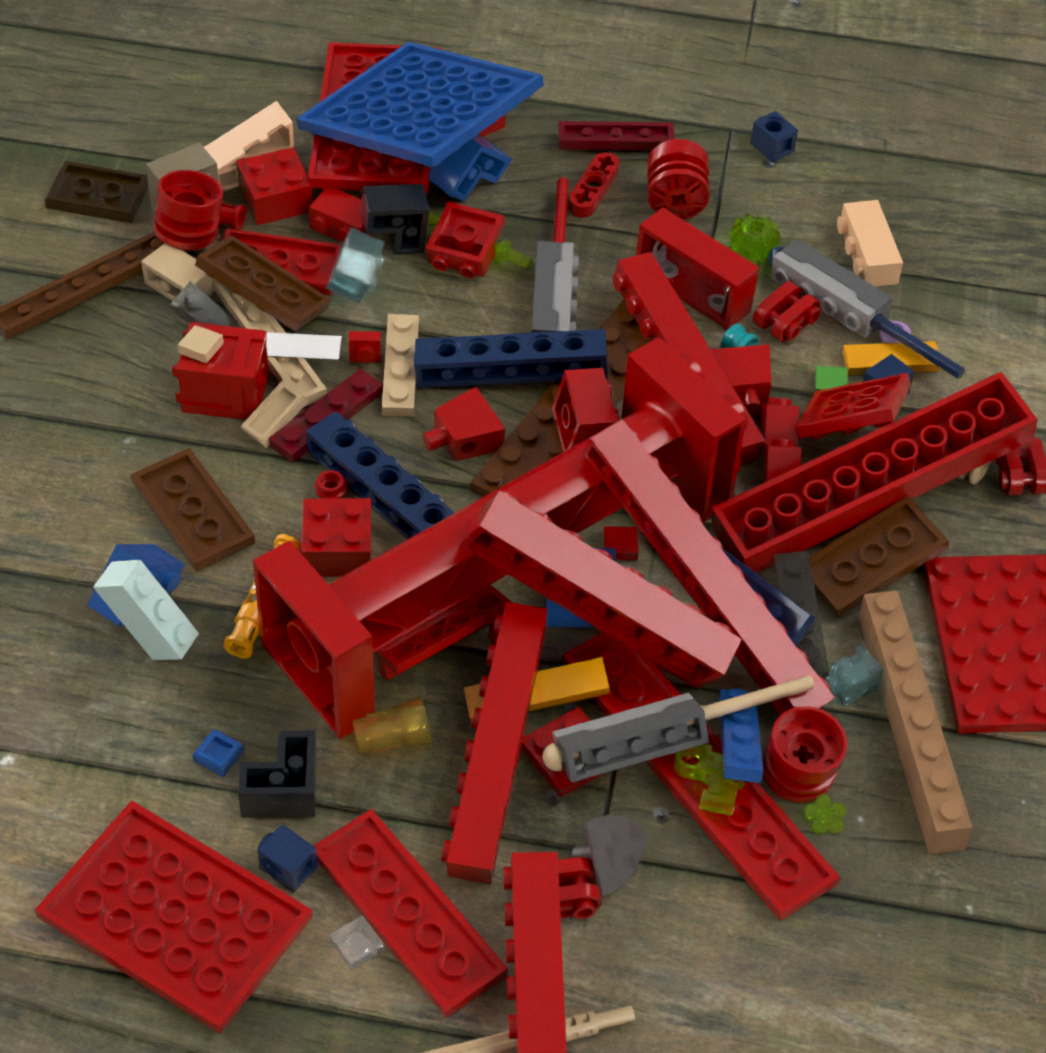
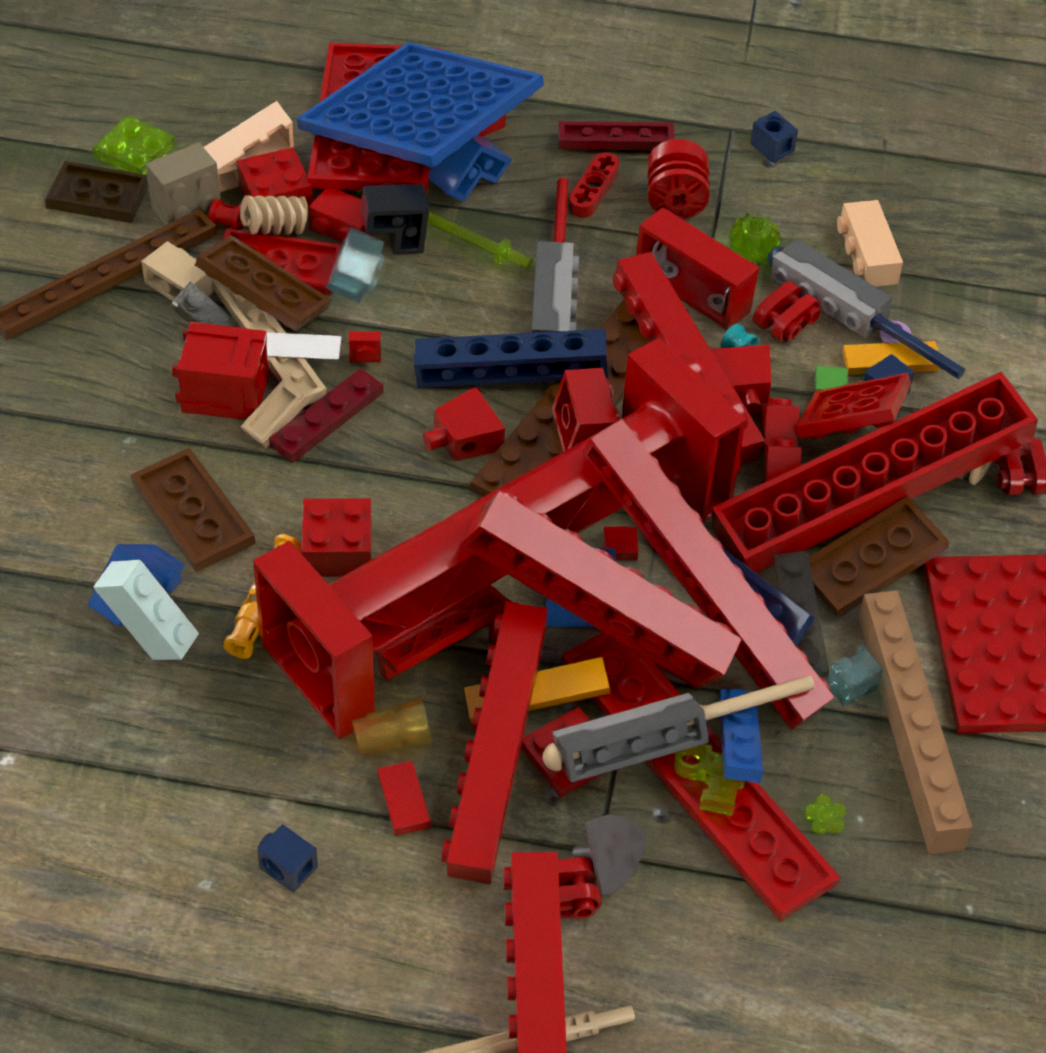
red plate [35,800,313,1034] -> none
red wheel [153,170,223,250] -> none
tan tile [177,325,224,363] -> none
blue tile [193,729,244,778] -> none
black brick [238,730,317,818] -> none
dark blue brick [306,411,455,540] -> none
red plate [313,808,508,1018] -> none
red plate [314,470,348,499] -> none
clear plate [330,915,384,970] -> none
tan plate [382,314,419,417] -> none
red plate [425,201,505,279] -> none
red wheel [762,706,848,803] -> none
none -> clear neon green plate [93,115,176,175]
none -> tan piece [240,196,308,235]
none -> red tile [377,761,431,836]

